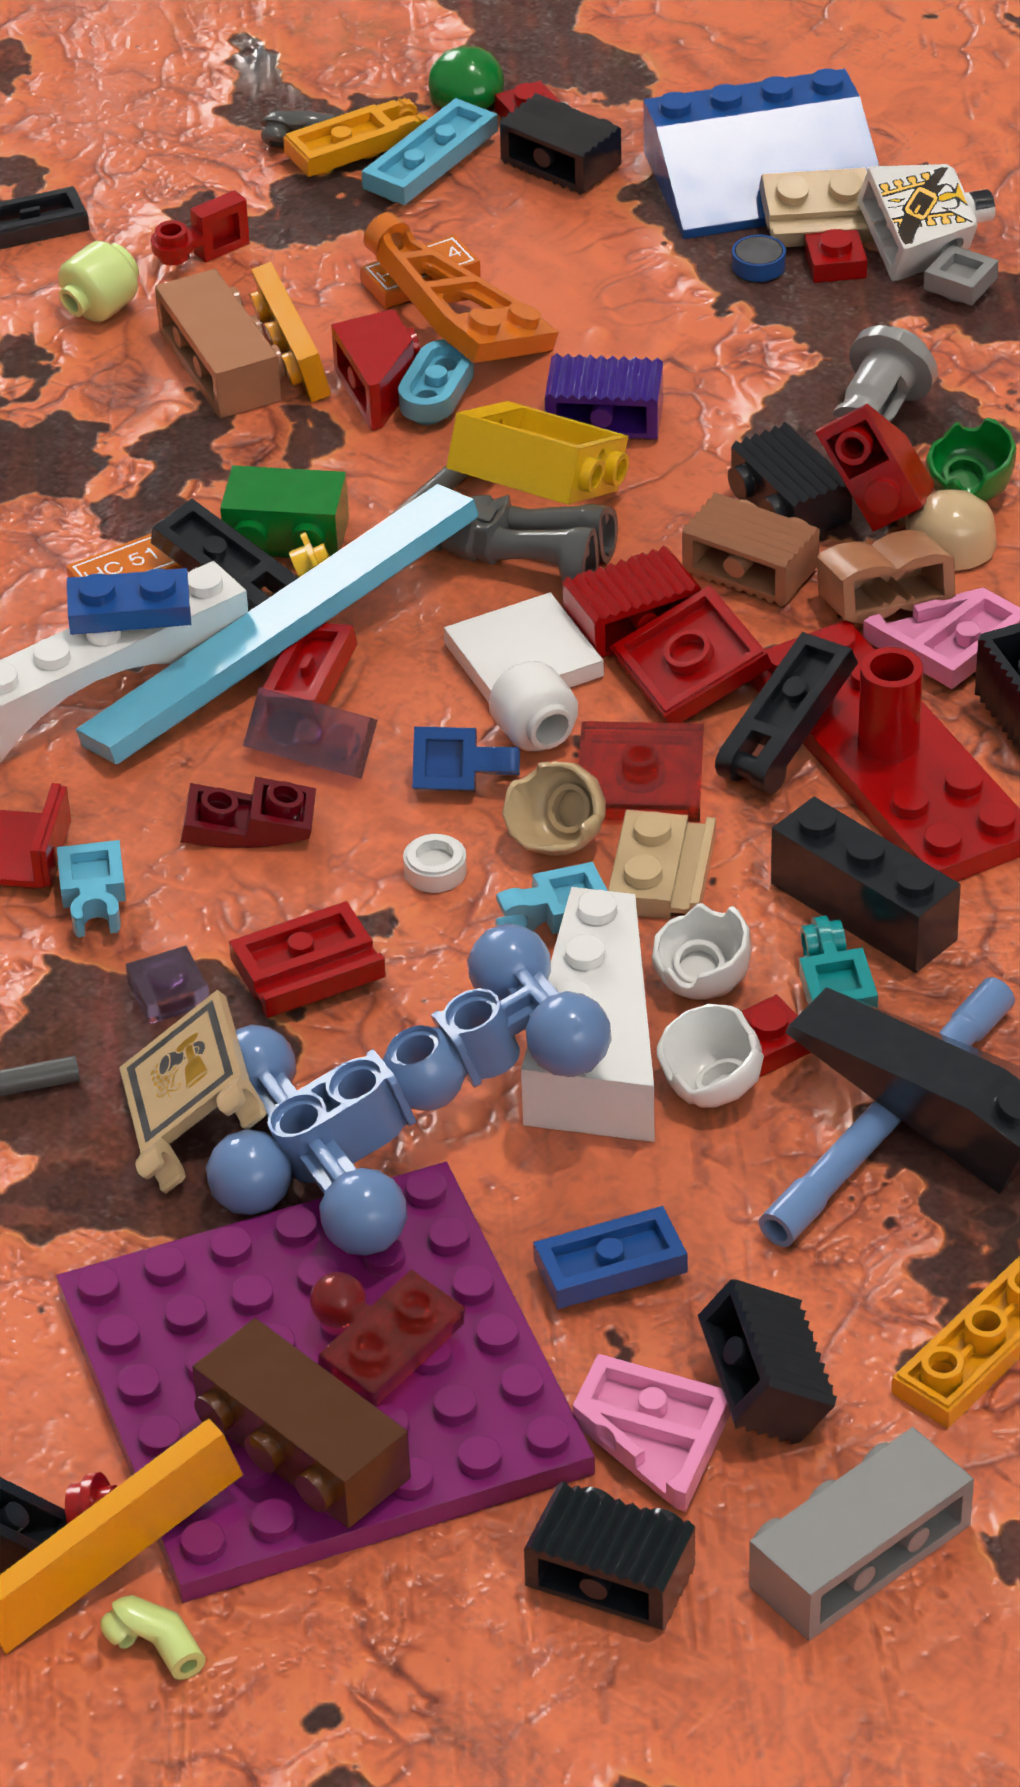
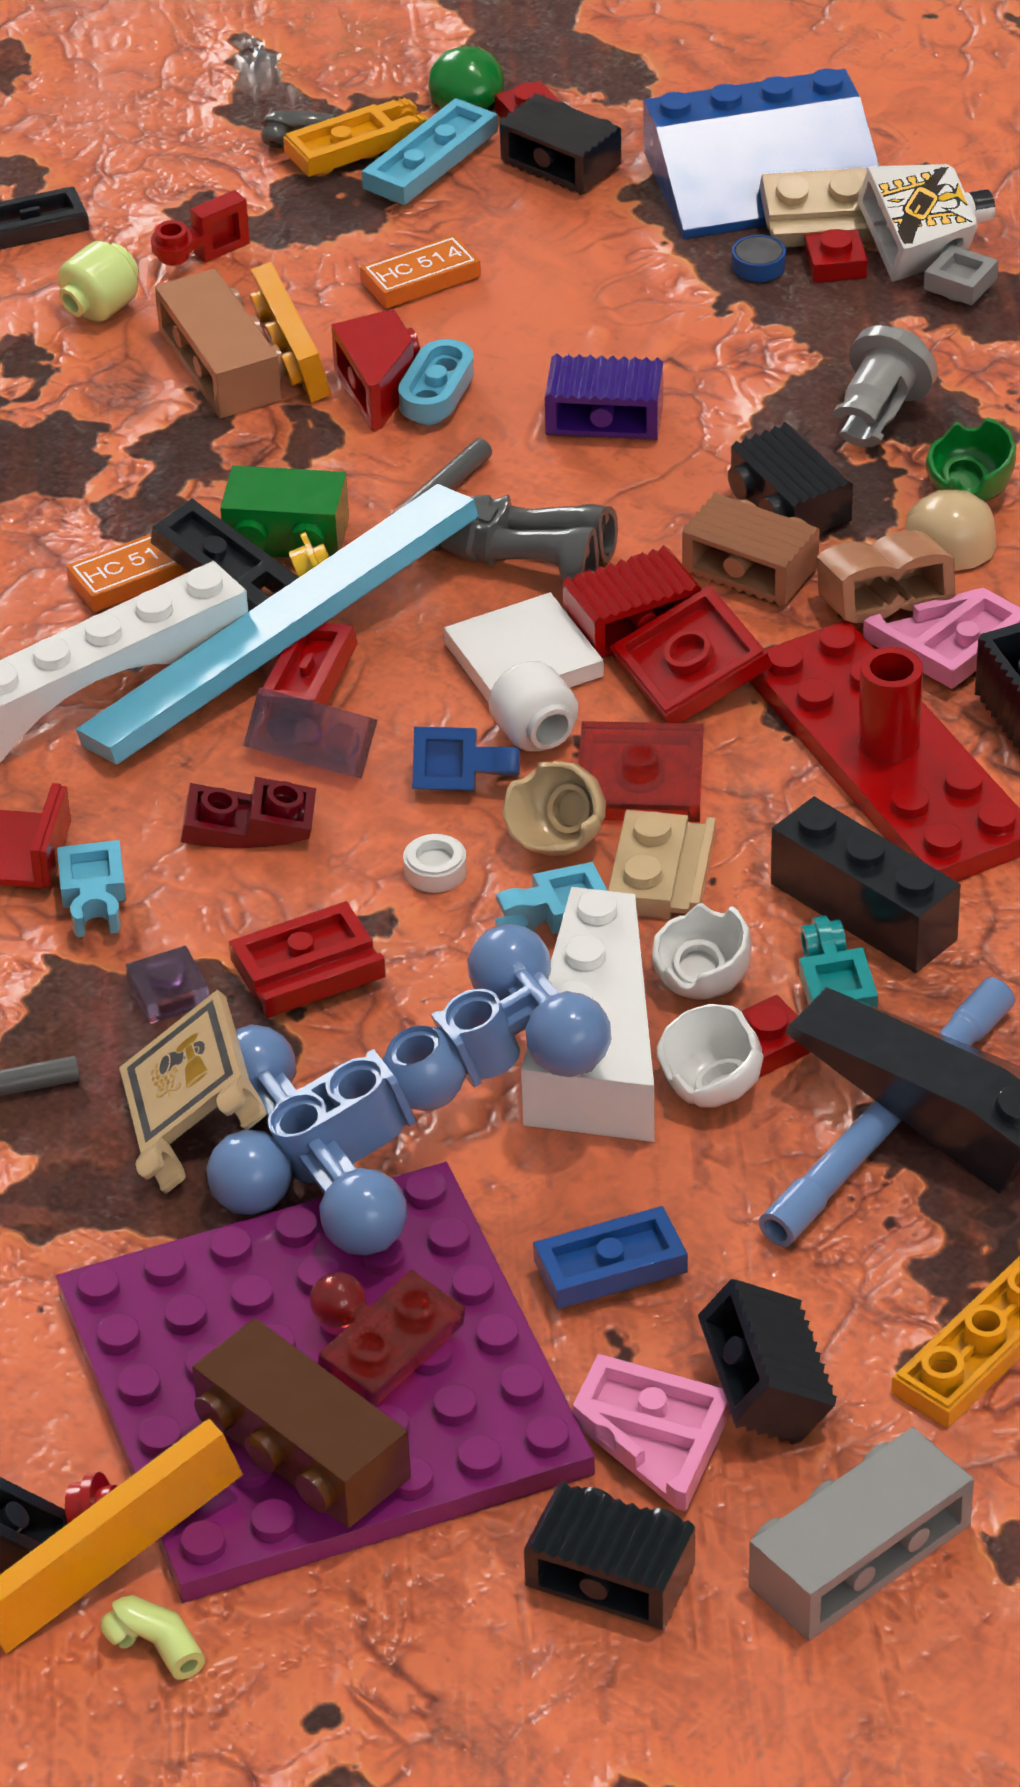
blue plate [67,568,192,635] -> none
orange plate [364,212,559,363] -> none
yellow window [446,401,629,505] -> none
black plate [715,632,858,794] -> none
red slope [815,403,935,532] -> none

